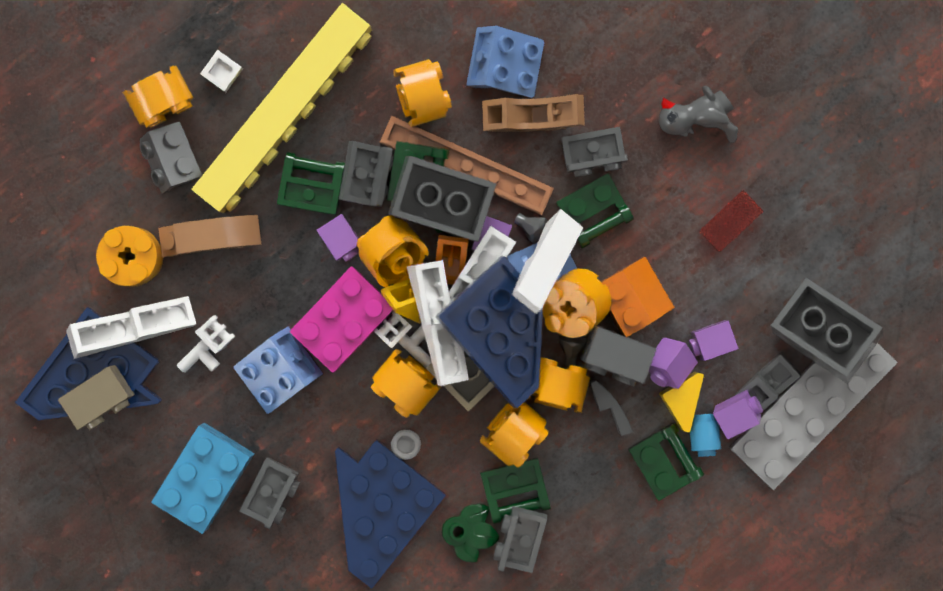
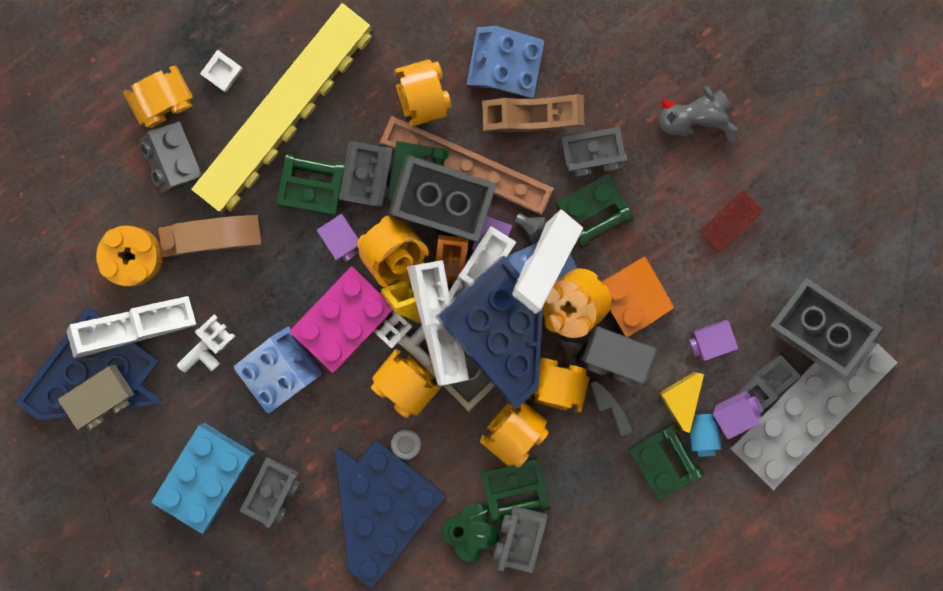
medium lavender brick [649,338,698,389] -> none

